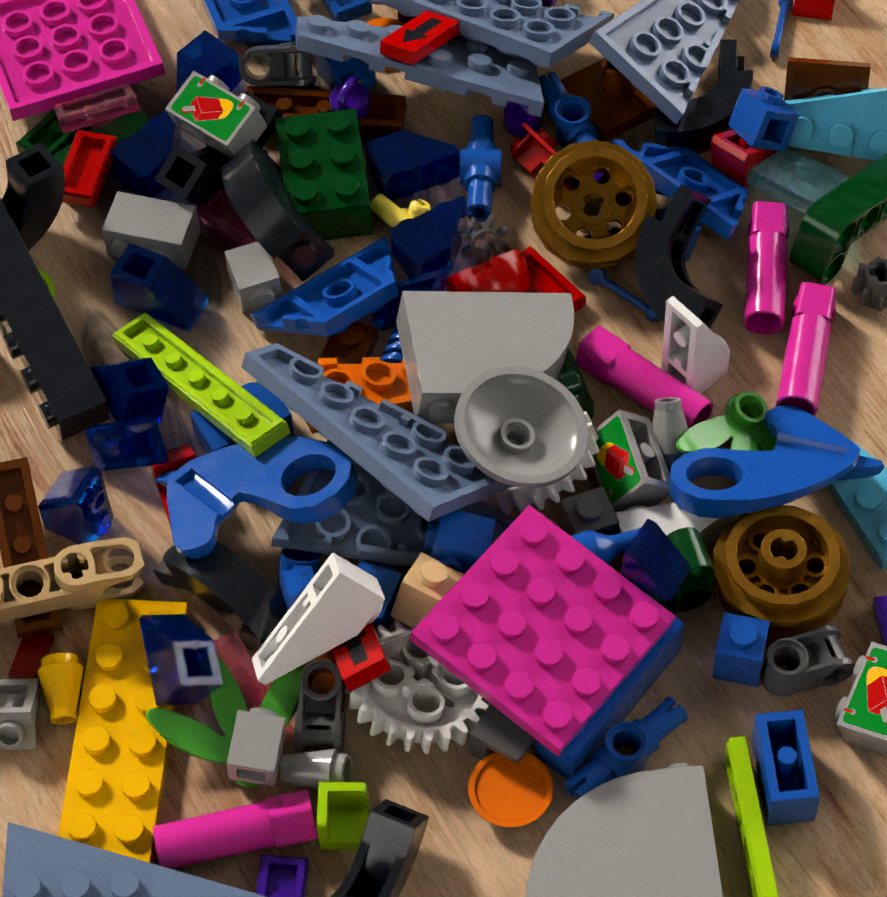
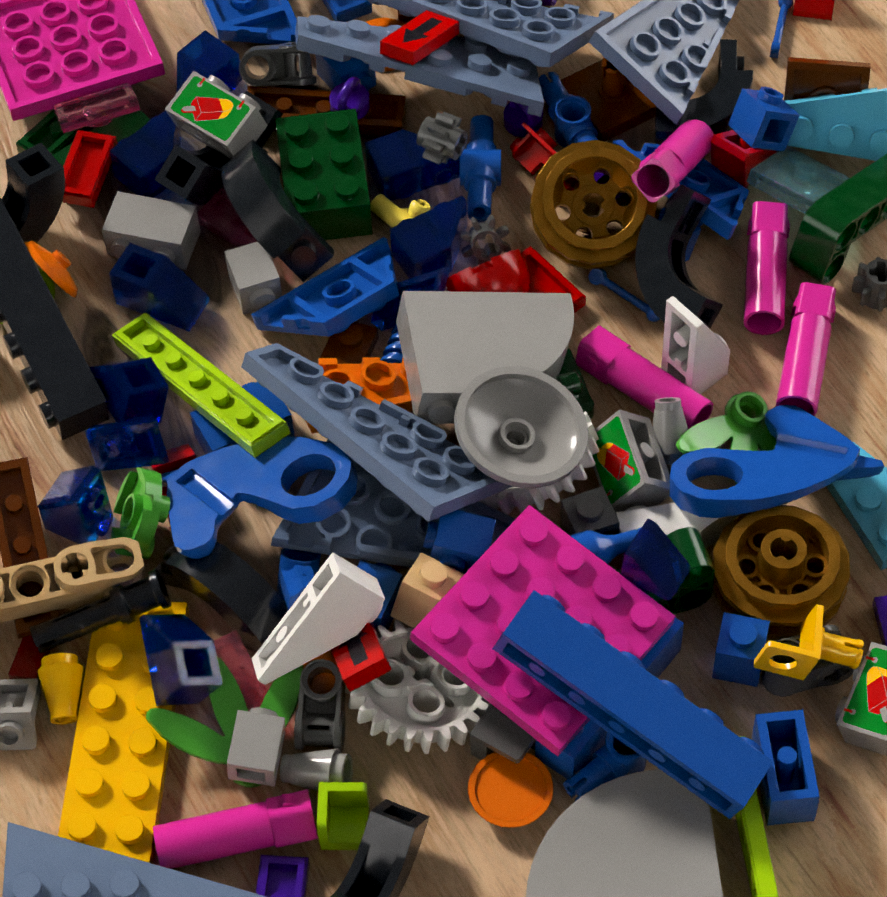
none -> orange piece [24,241,78,298]
none -> black pin [30,569,171,654]
none -> bright green plate [111,467,170,559]
none -> dark grey gear [416,112,468,165]
none -> blue brick [492,590,774,819]
none -> dark pink piece [631,119,714,202]
none -> yellow bracket [754,604,864,680]

